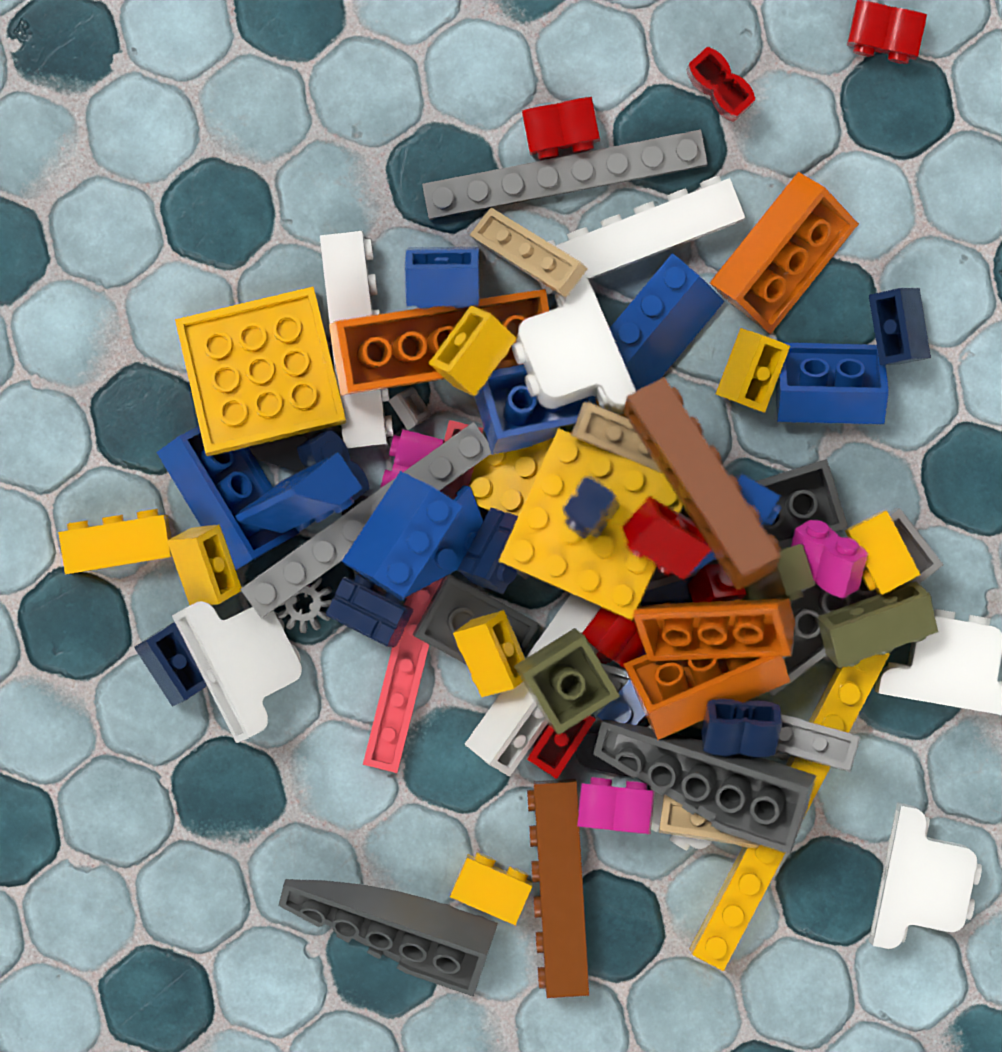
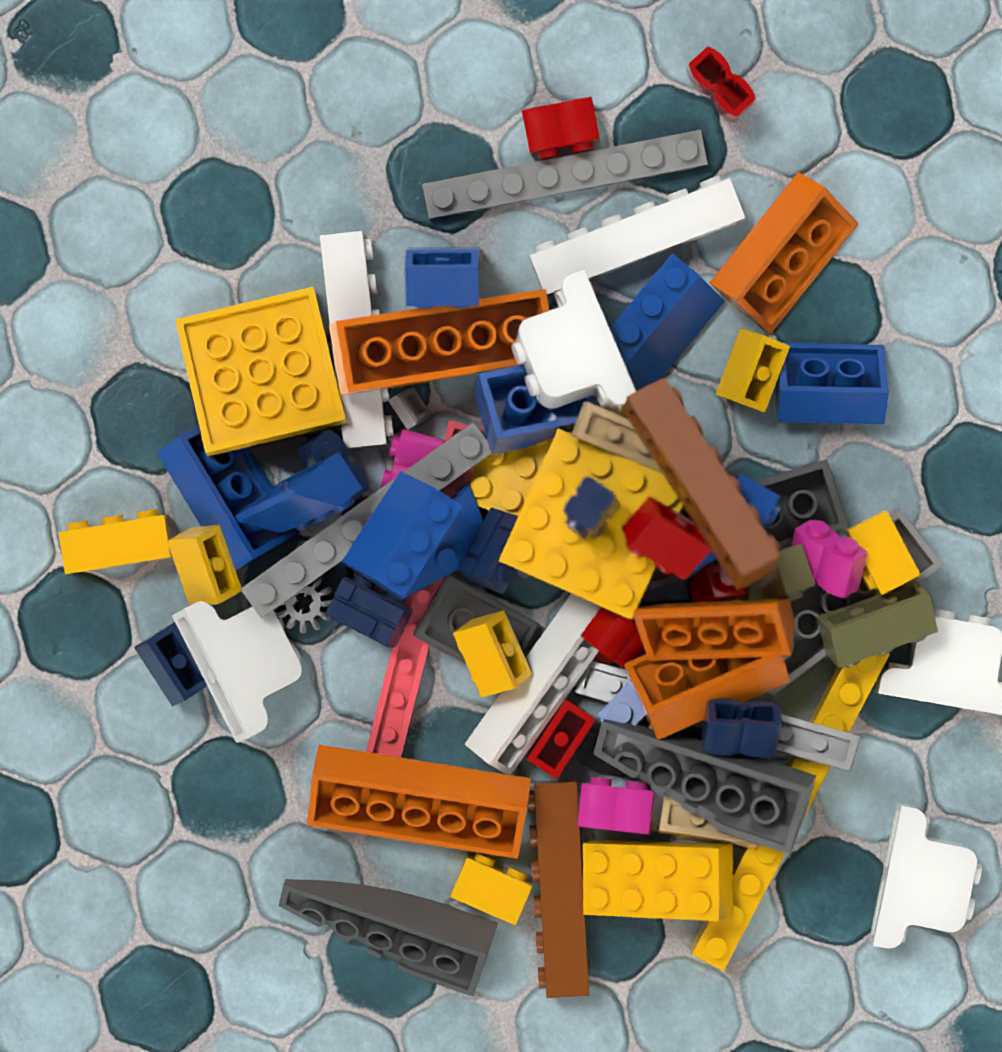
yellow brick [429,305,517,397] -> none
tan plate [470,208,588,298] -> none
olive brick [514,628,620,735] -> none
red brick [846,0,927,64] -> none
dark blue brick [869,288,931,365] -> none
none -> orange brick [307,745,531,859]
none -> yellow brick [583,839,733,921]

